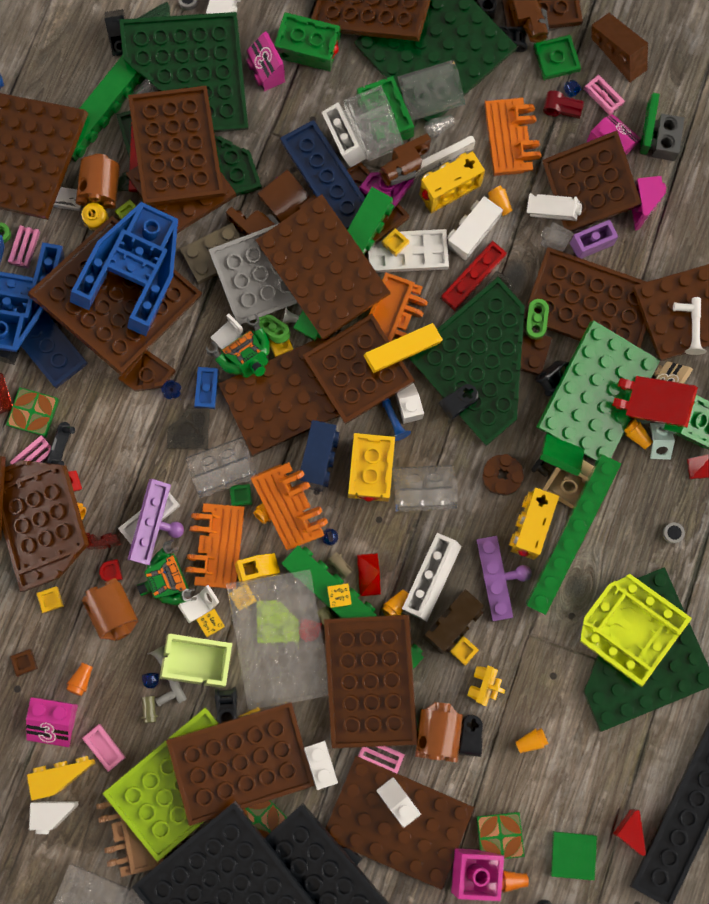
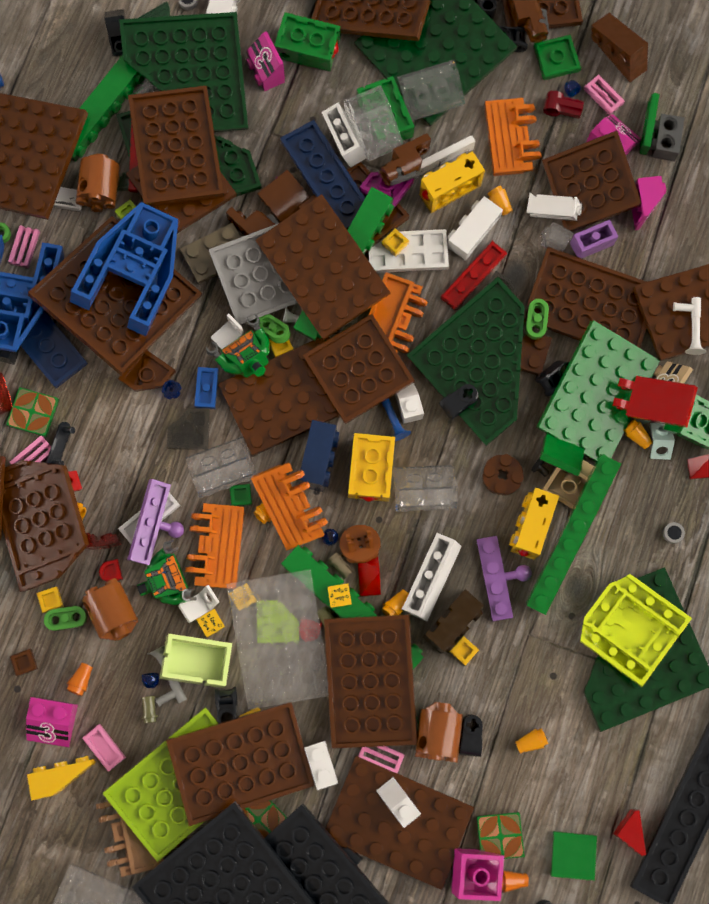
white slope [29,801,78,834] -> none
yellow head [80,203,109,231] -> none
yellow slope [235,553,280,585] -> none
yellow tile [364,323,443,373] -> none
clear cone [425,114,455,138] -> none
yellow hips [467,666,505,707] -> none
none -> bright green plate [44,606,87,631]
none -> dark orange plate [340,525,381,563]

